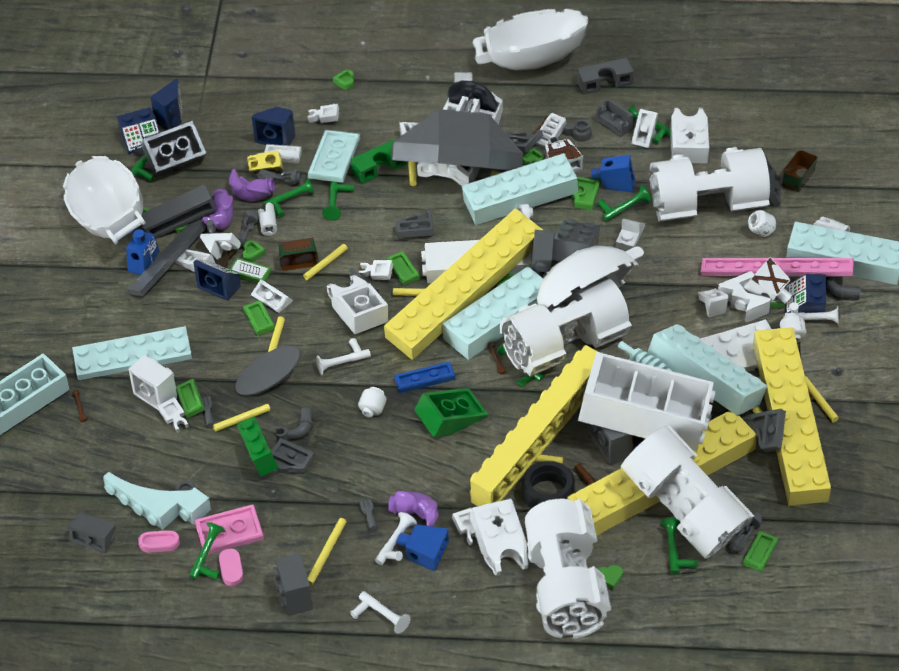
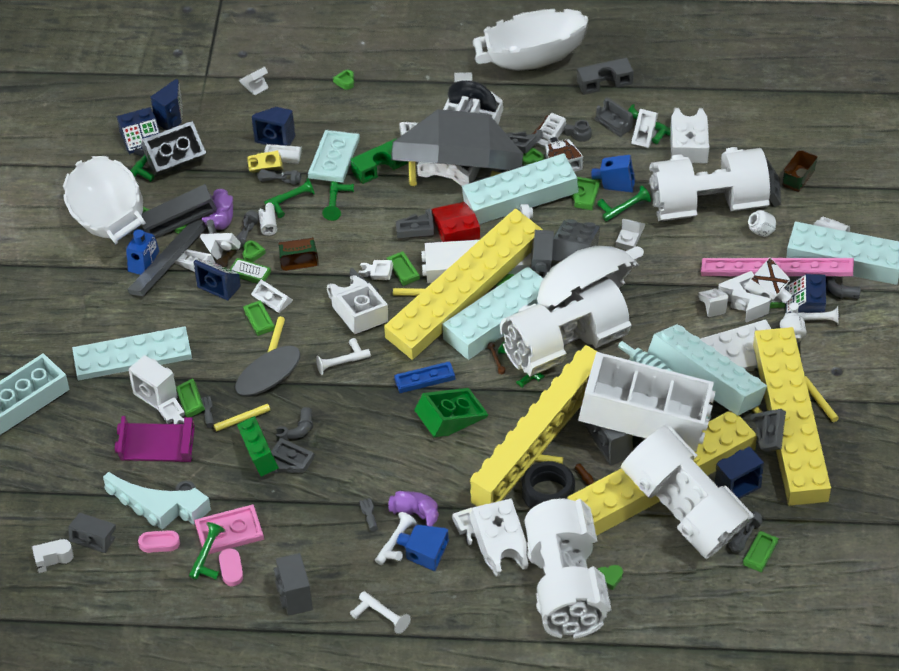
reddish brown hinge [72,390,87,422] -> none
medium lavender animal [229,169,275,202] -> none
light yellow bar [303,244,348,281] -> none
light yellow bar [307,518,347,586] -> none
white plate [308,104,339,123] -> none
white head [358,387,387,417] -> none
green piece [660,517,698,575] -> none
none -> white leg [32,539,74,573]
none -> magenta panel [115,416,195,462]
none -> white slope [239,67,268,95]
none -> red slope [431,202,480,242]
none -> dark blue piece [715,446,764,499]

